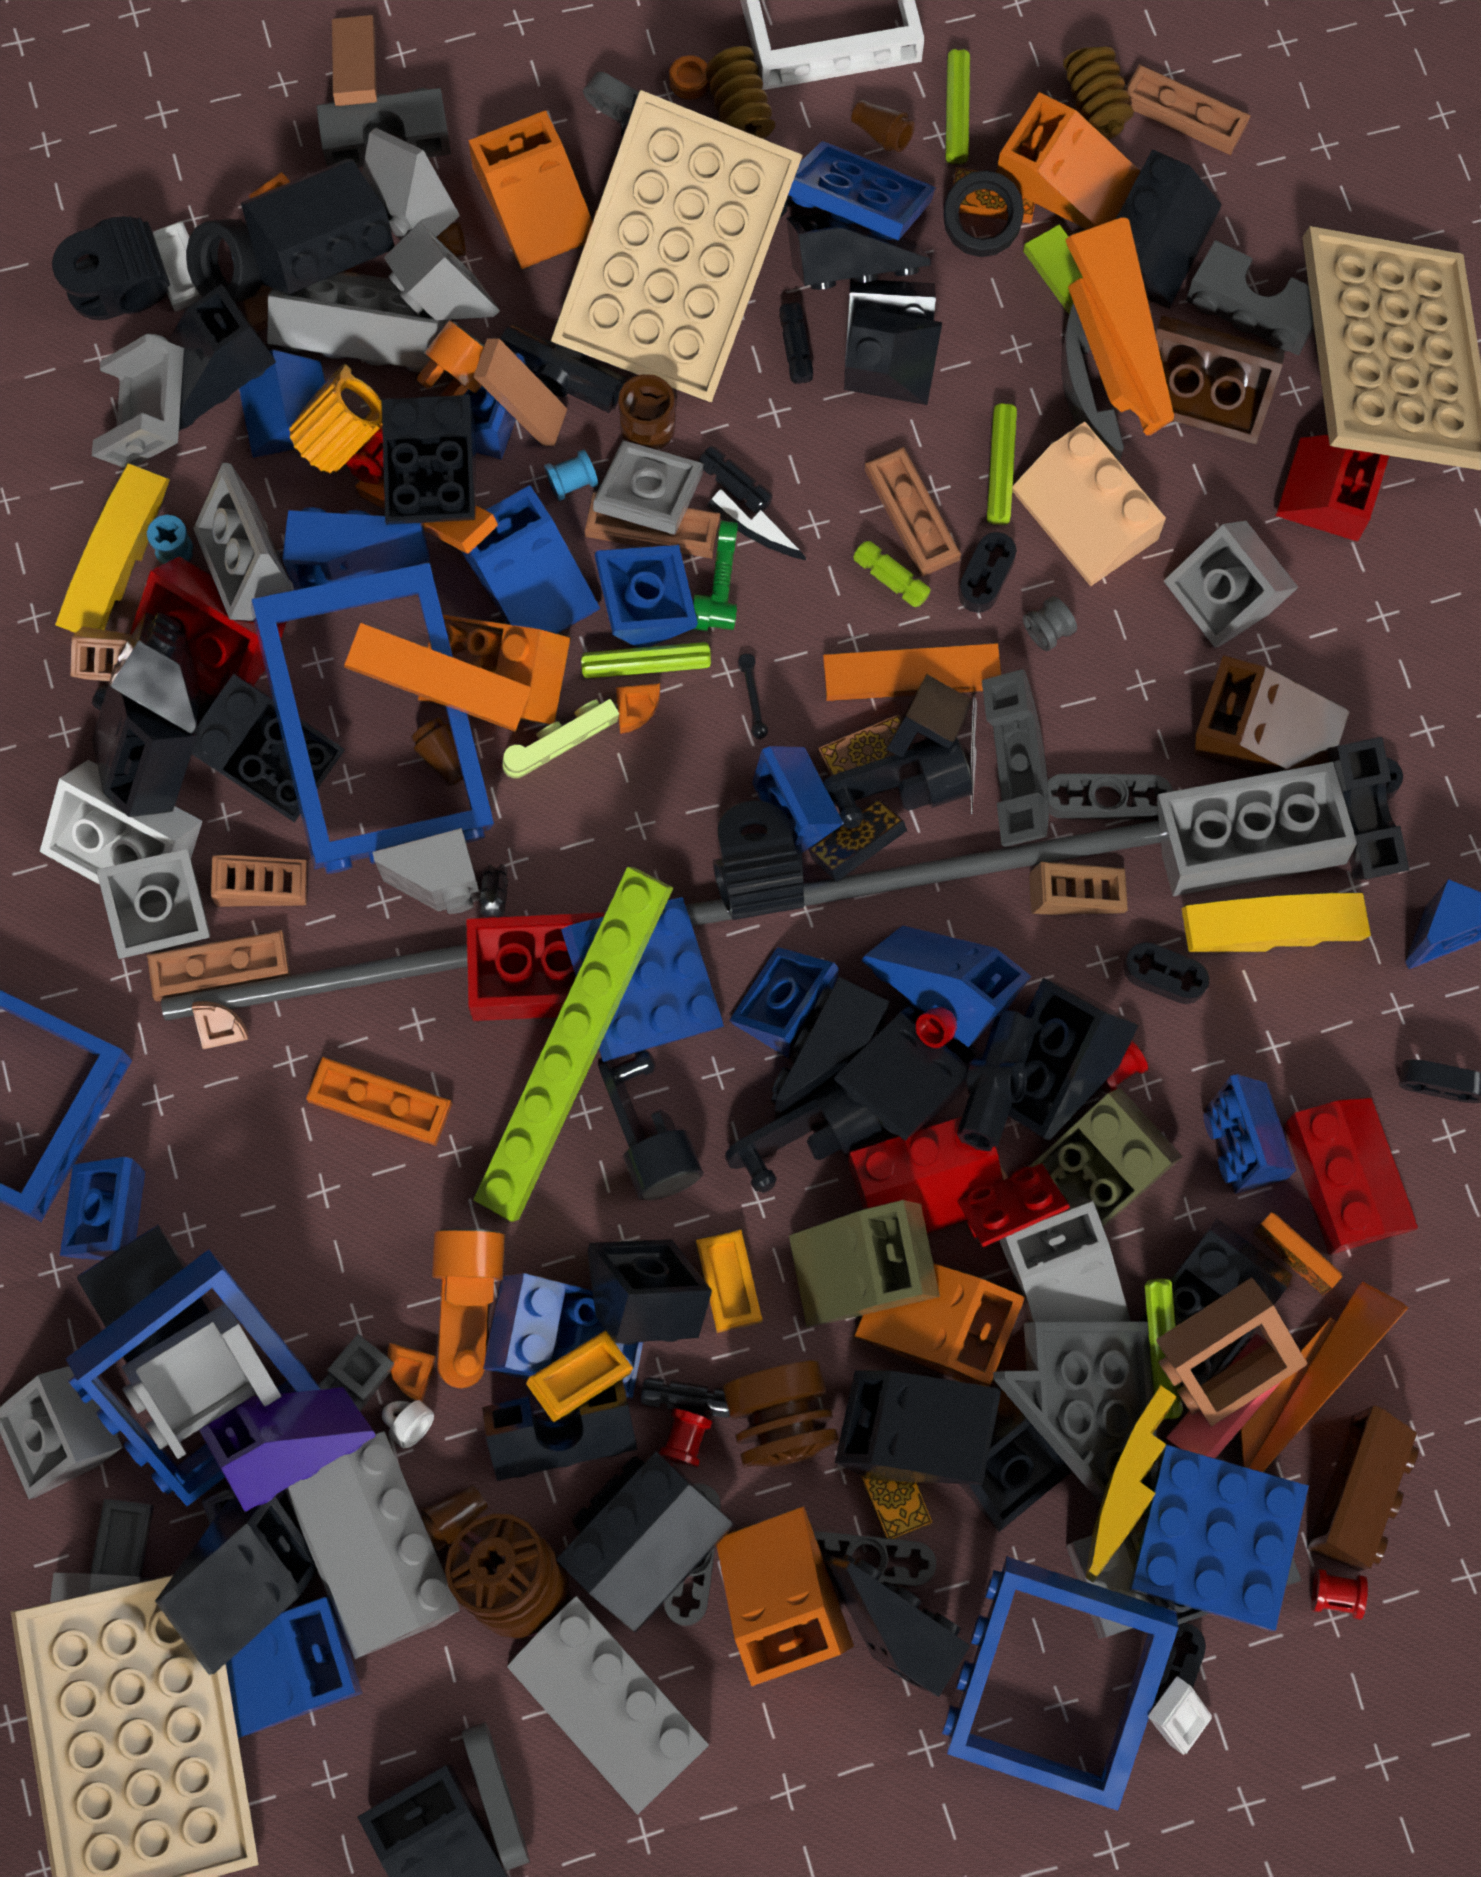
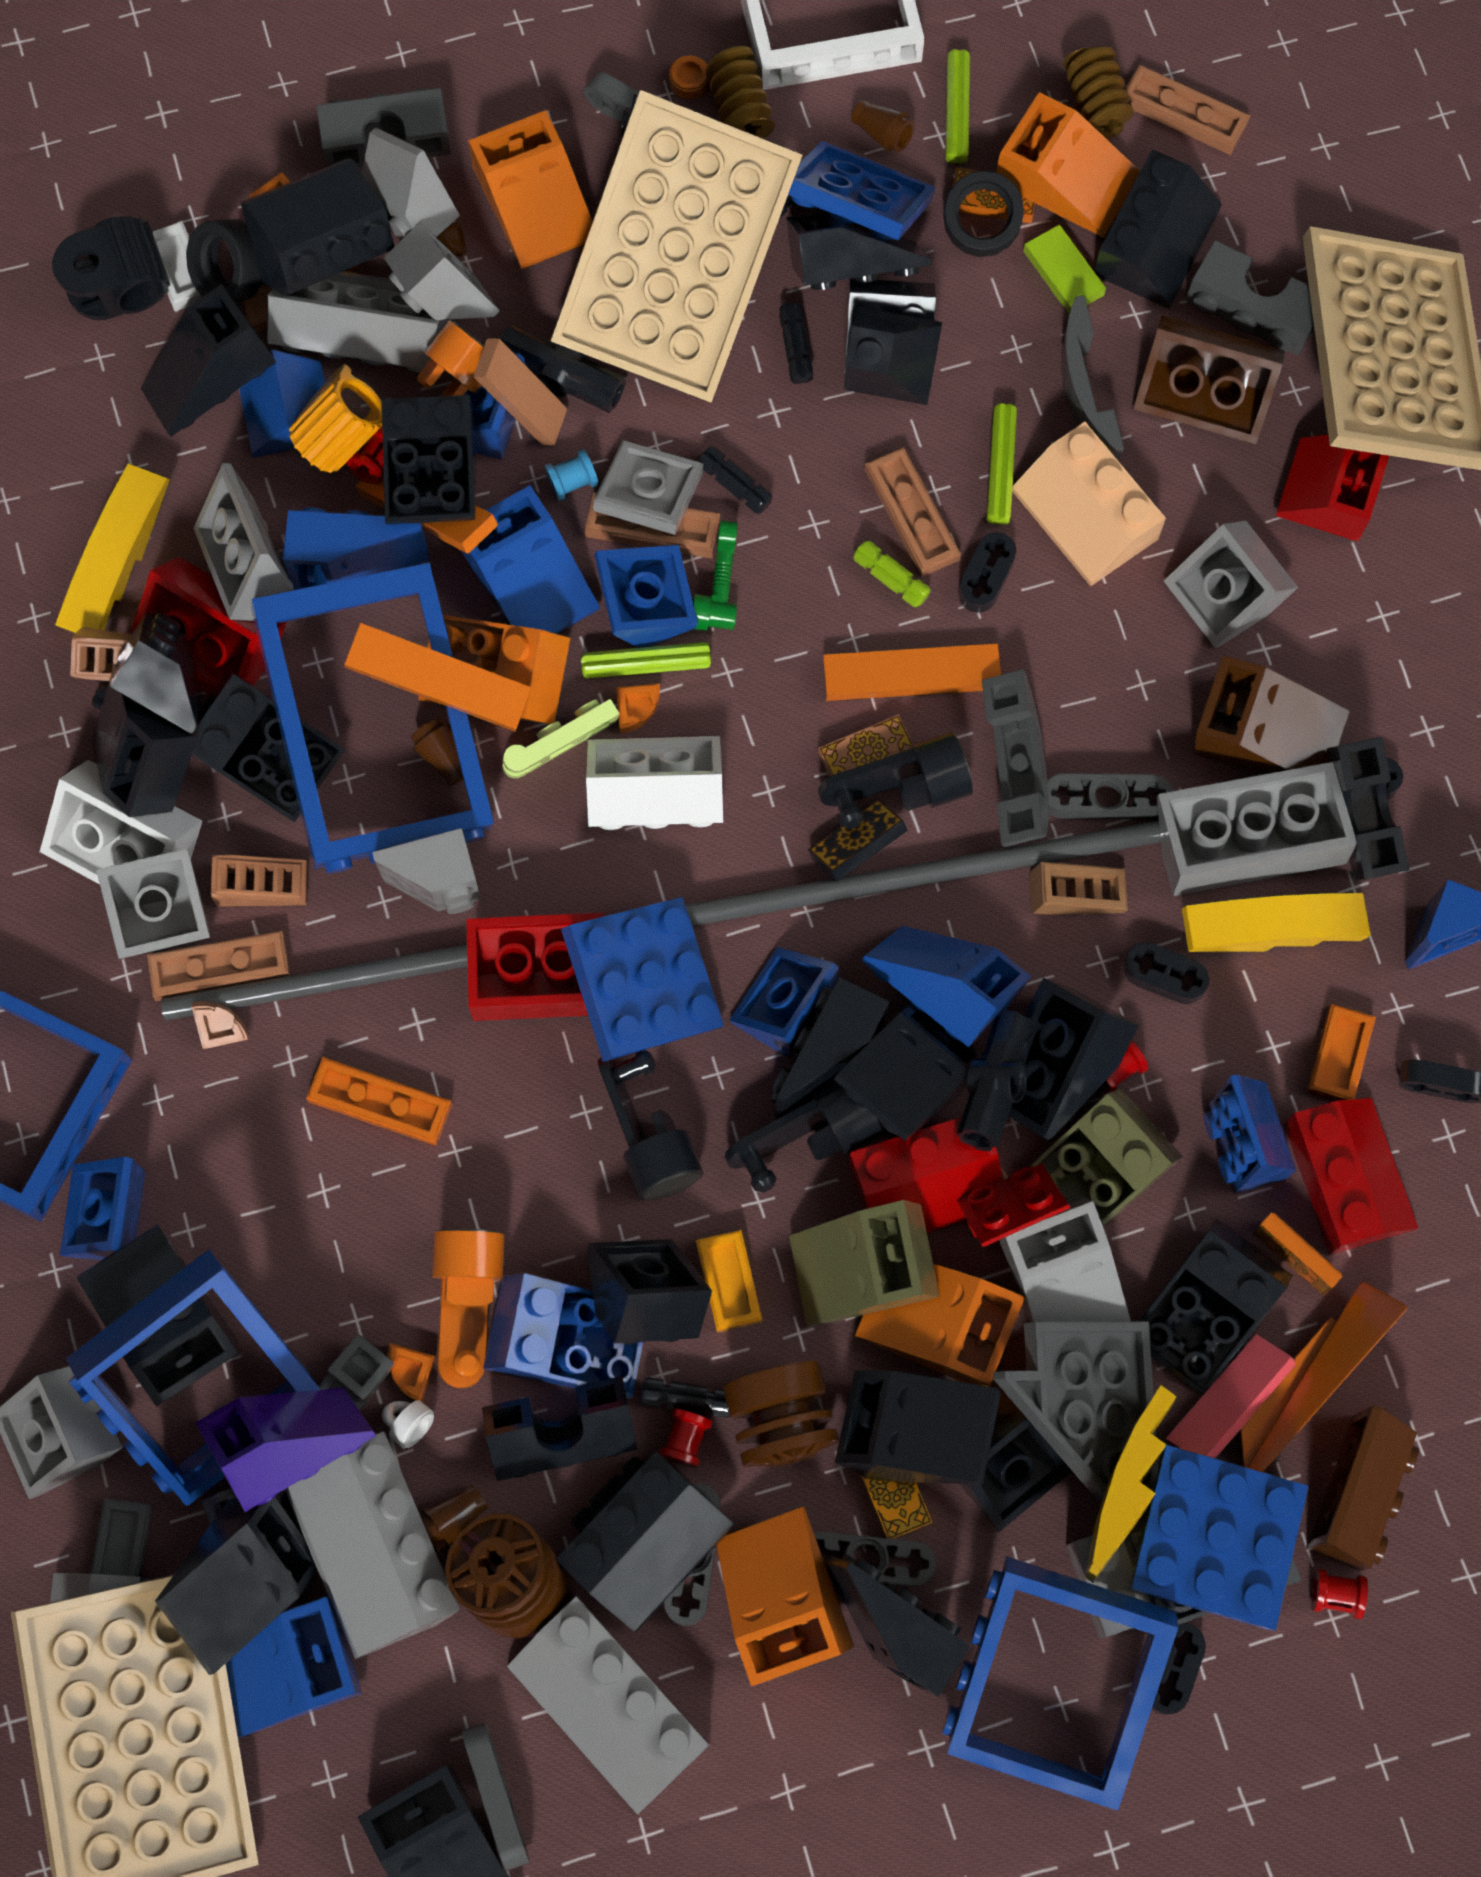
light grey panel [92,334,184,468] -> none
light grey panel [122,1303,281,1459] -> none
dark azure bush [147,515,193,564] -> none
nougat tile [332,15,377,106] -> none
lime plate [473,867,673,1222] -> none
black axle [480,864,508,918] -> none
light orange tile [526,1330,633,1422] -> none
reddish brown wheel [618,374,675,450] -> none
sticker [707,489,806,560] -> none
black piece [713,801,805,920] -> none
black hinge [738,653,768,739] -> none
blue slope [752,746,844,853] -> none
black panel [887,674,972,758] -> none
red hinge [916,1007,957,1048] -> none
white sticker [971,695,977,814] -> none
dark grey wheel [1023,596,1078,652] -> none
orange wedge [1065,218,1174,435] -> none
lime axle [1145,1279,1183,1419] -> none
white tile [1148,1677,1212,1755] -> none
nougat window [1156,1278,1307,1427] -> none
none -> white slope [586,736,723,830]
none -> orange tile [1306,1004,1376,1101]

